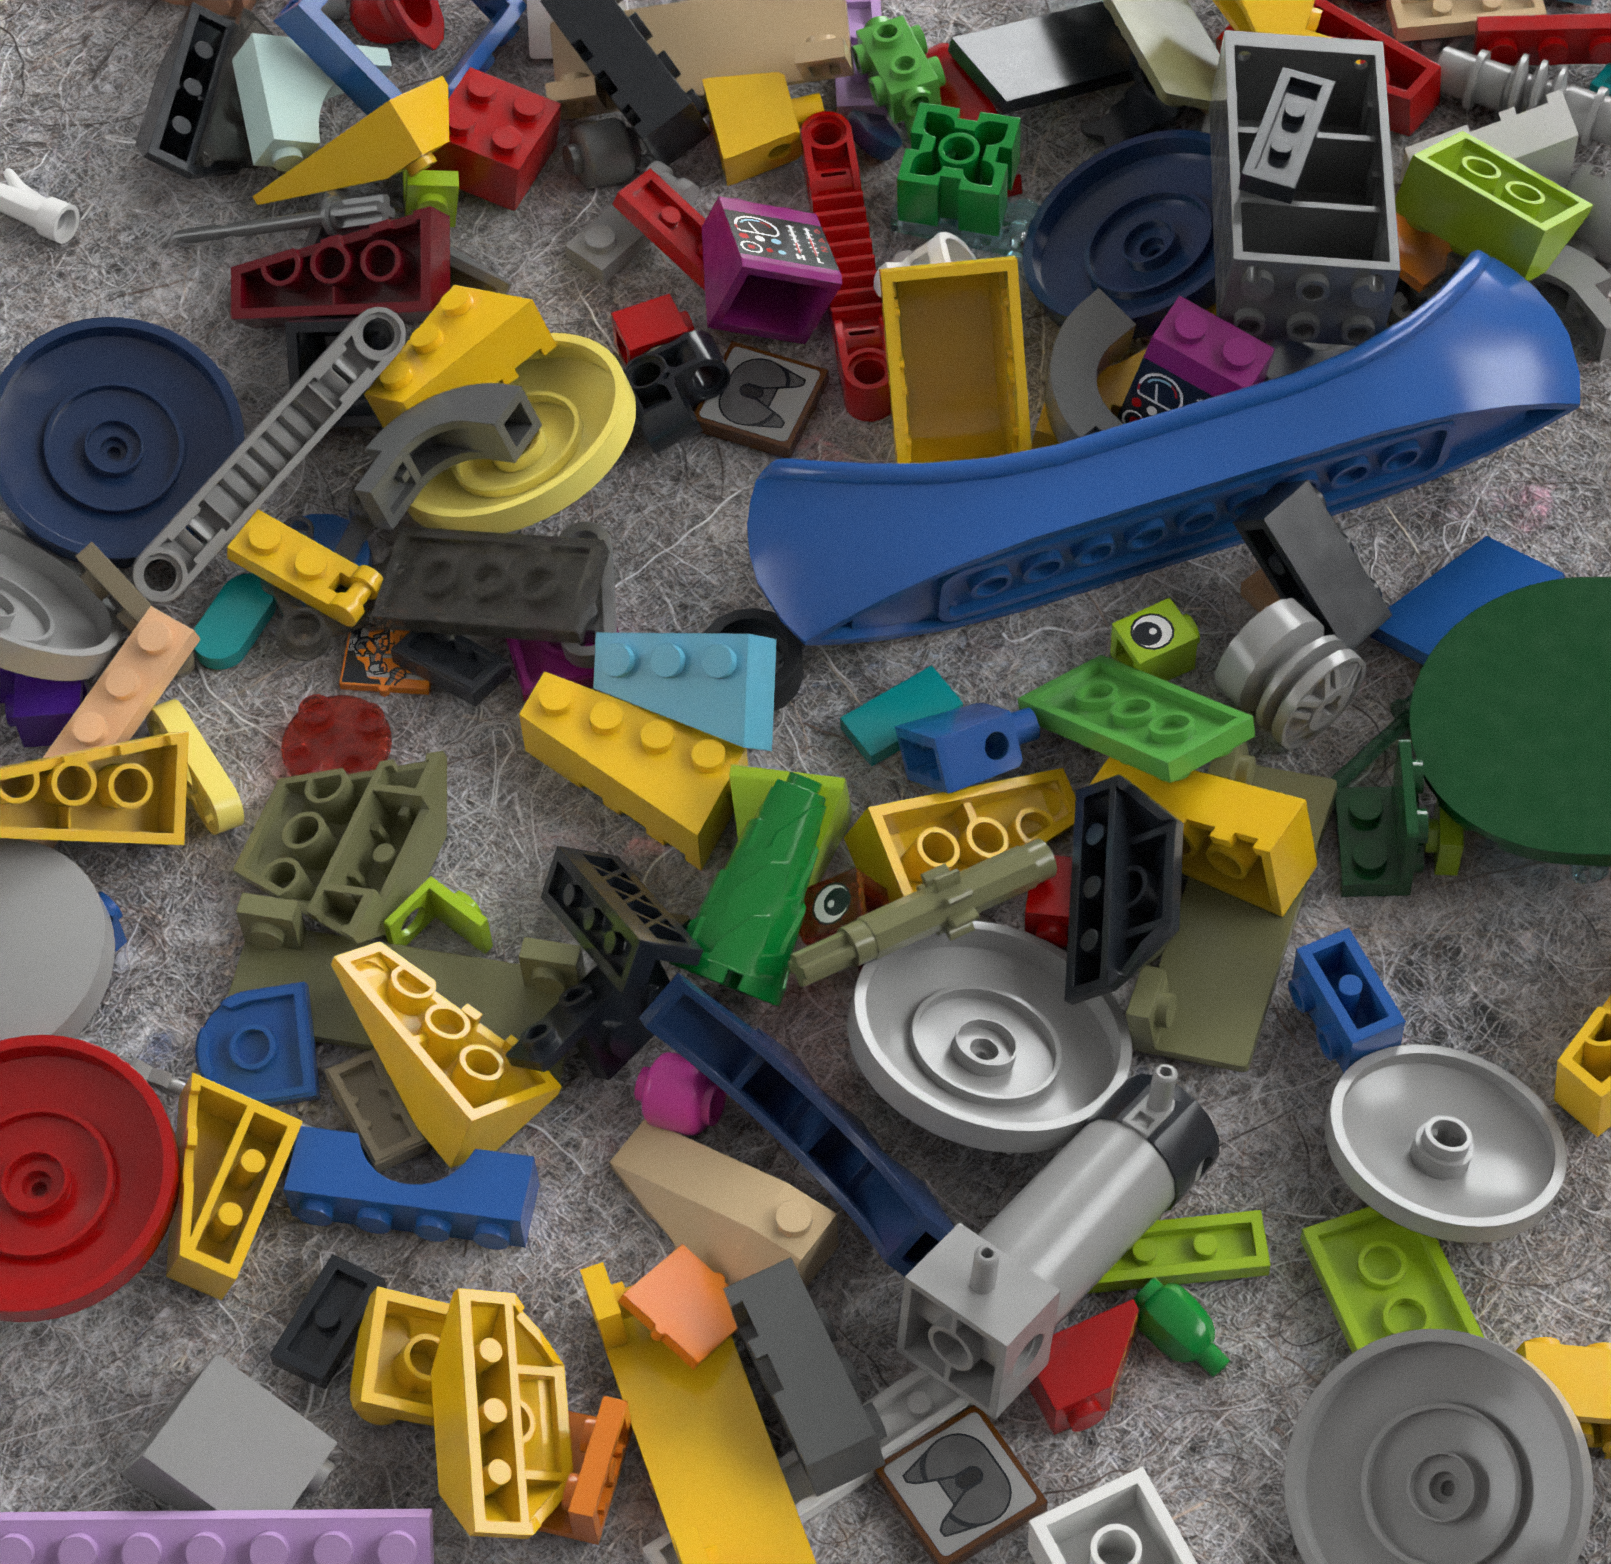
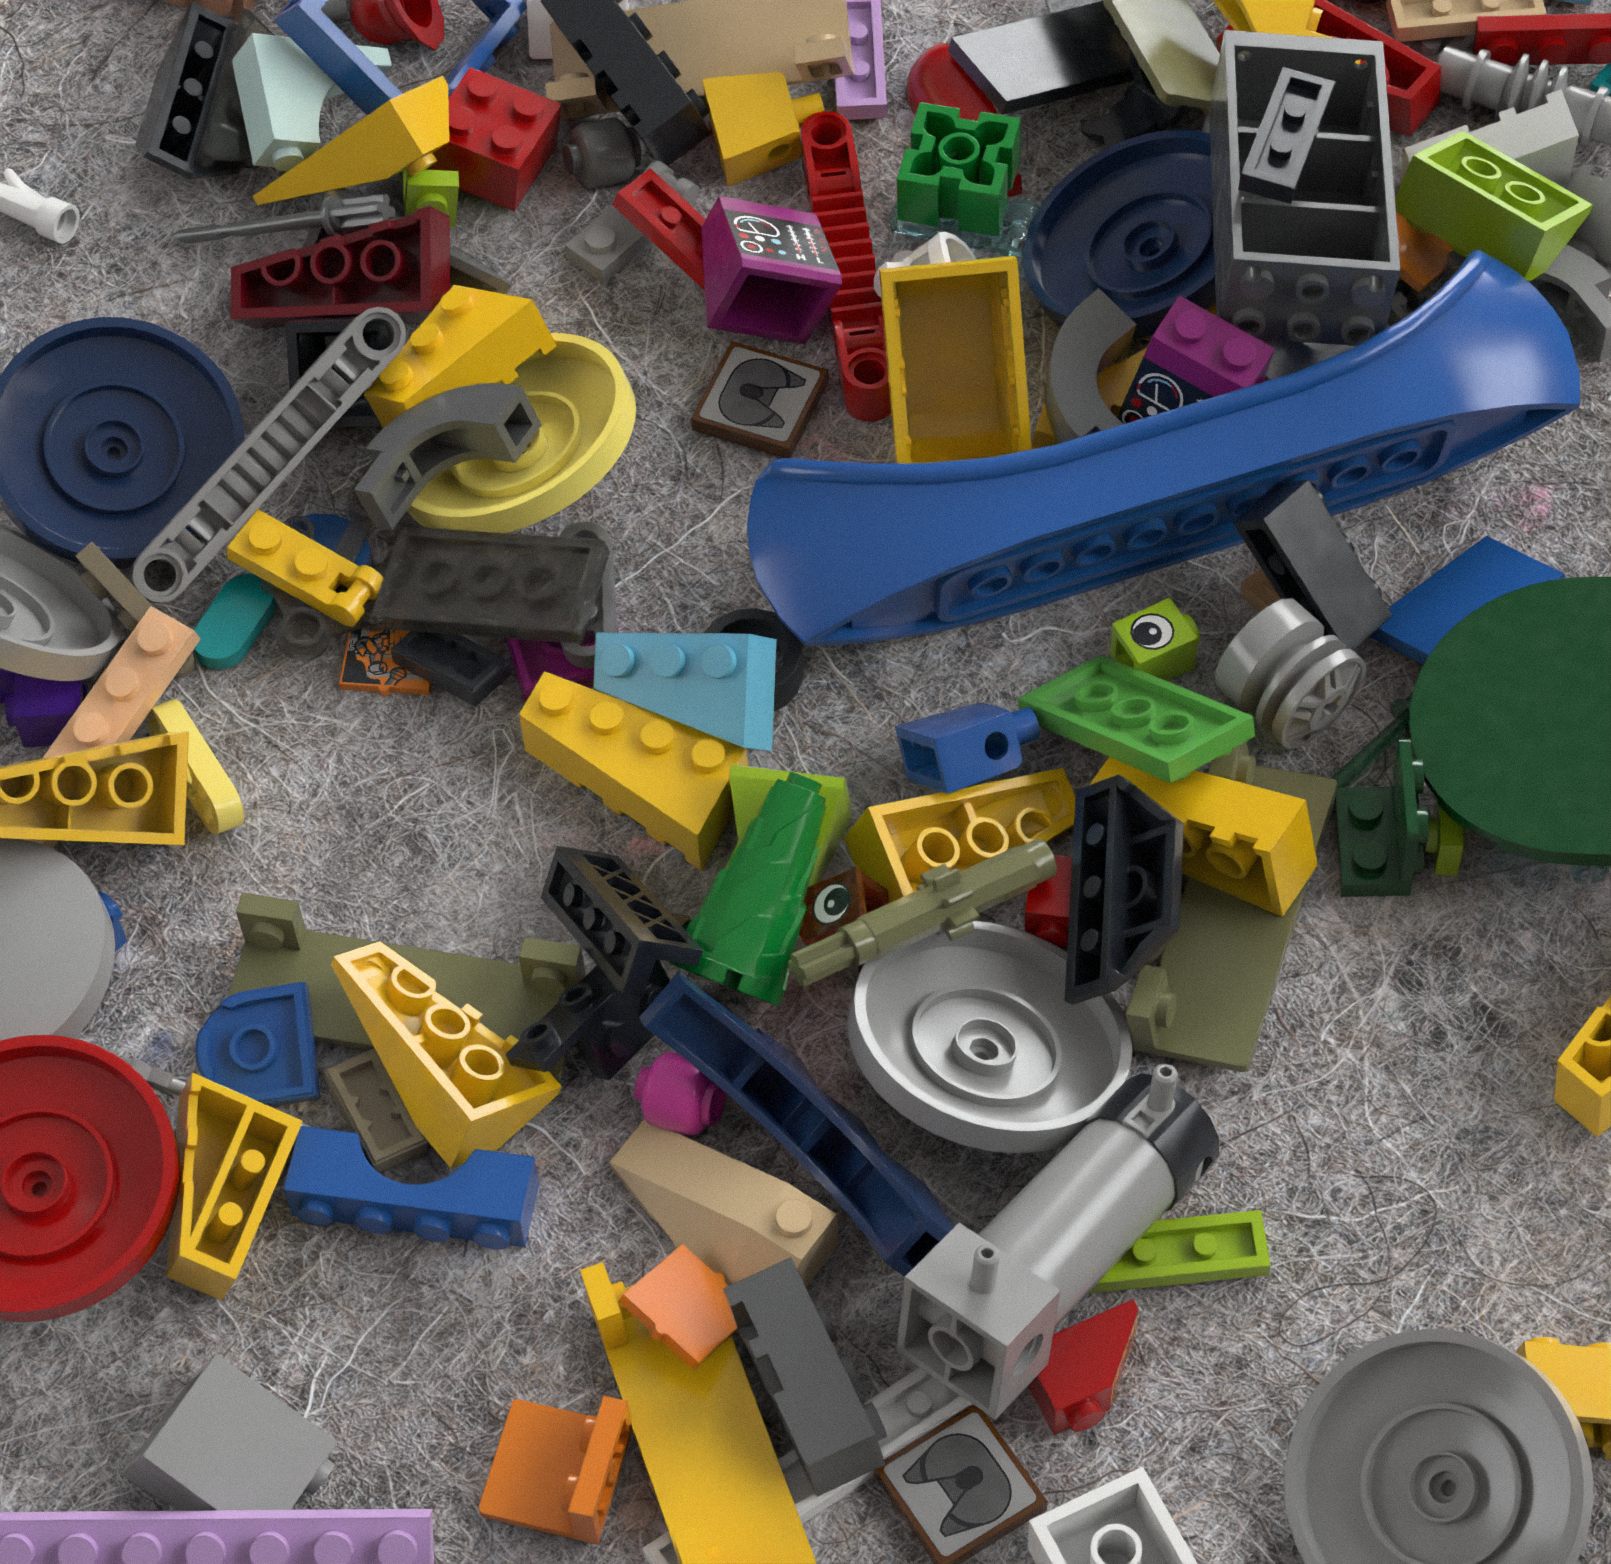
olive wedge [233,751,447,944] -> none
black plate [269,1254,387,1390] -> none
clear red dish [281,694,392,776] -> none
yellow slope [350,1286,450,1426] -> none
lime bracket [383,876,493,954] -> none
yellow wedge [431,1288,573,1539] -> none
red brick [611,293,695,366] -> none
black piece [623,330,731,454] -> none
teal tile [840,665,963,767] -> none
dark blue tile [846,110,902,161] -> none
bright green brick [851,15,946,139] -> none
green plant [1133,1277,1231,1378] -> none
blue brick [1288,927,1406,1073] -> none
lime plate [1300,1206,1484,1353] -> none
light grey dish [1324,1044,1567,1243] -> none

